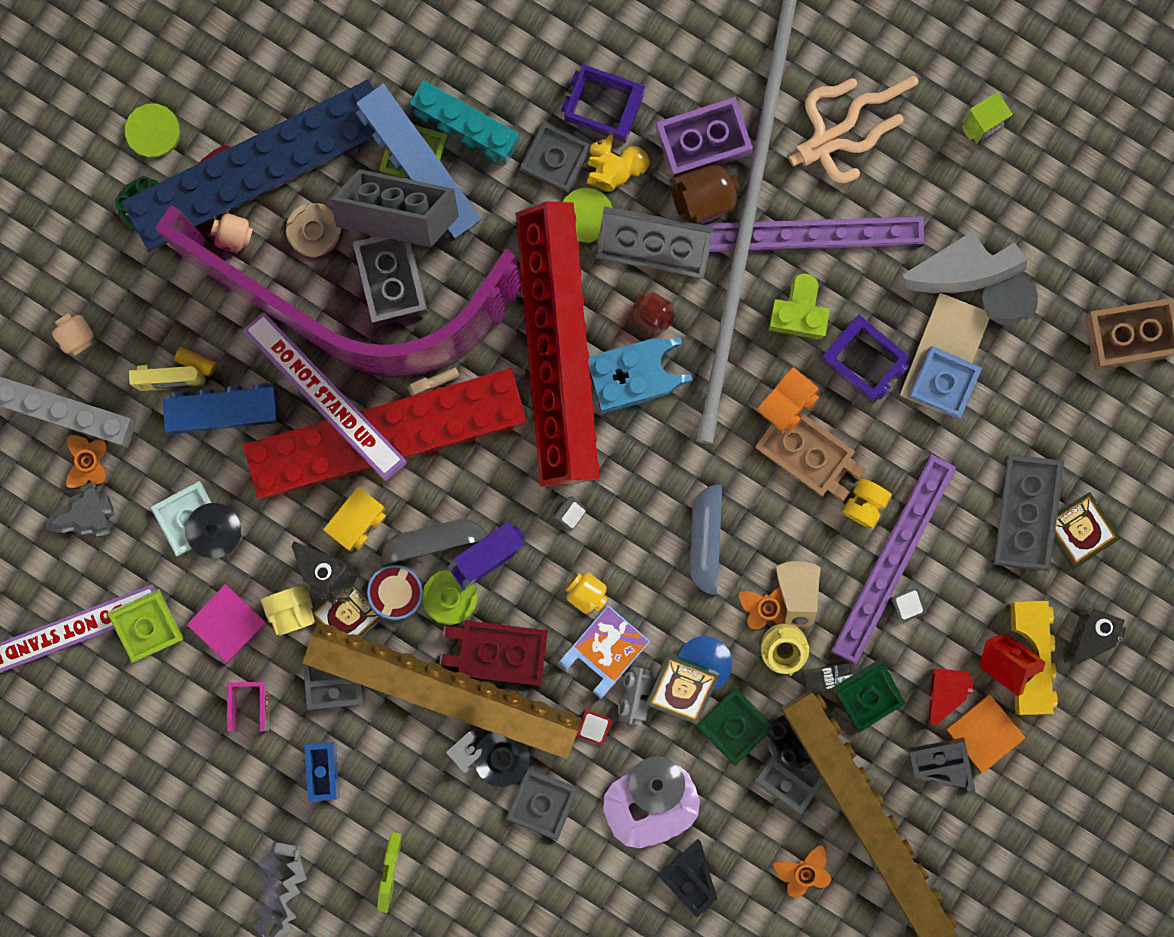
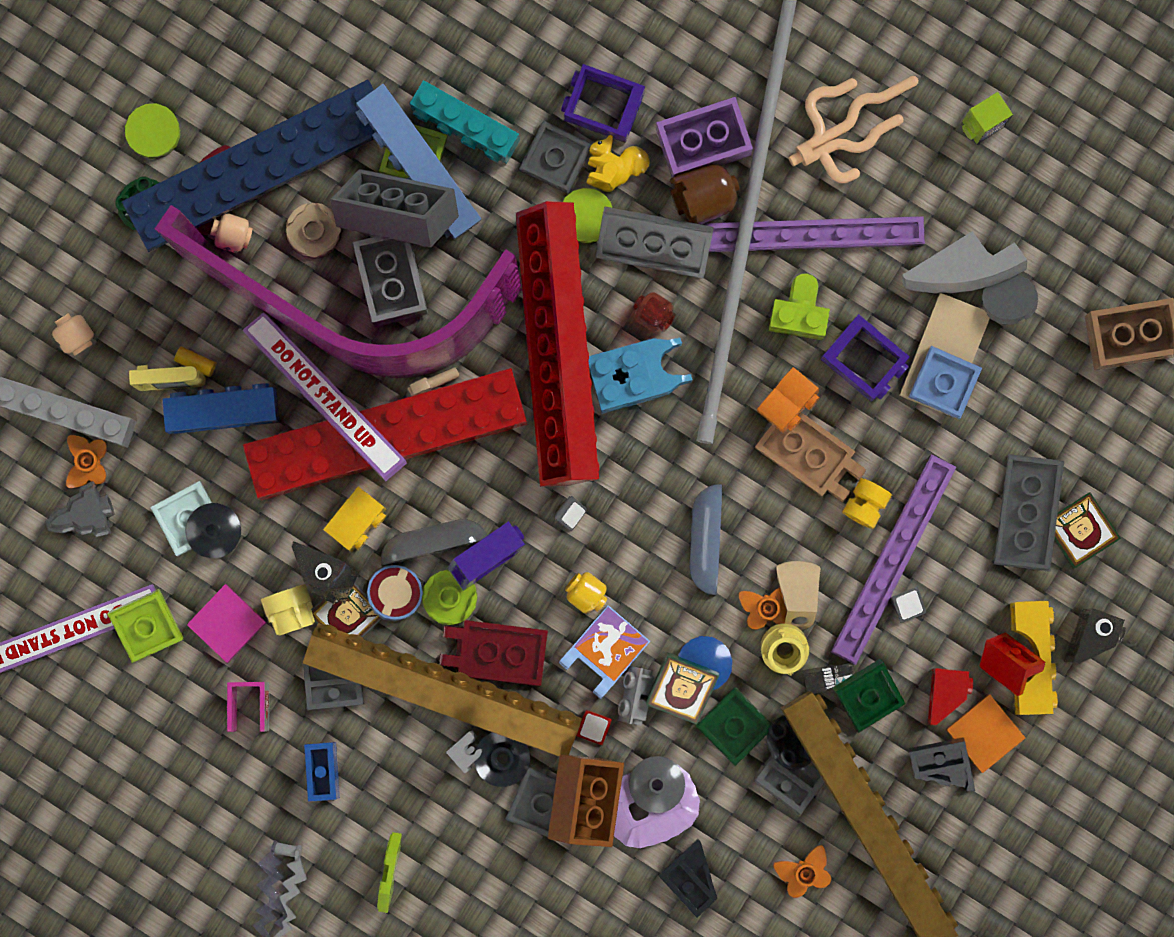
none -> dark orange brick [548,754,624,847]

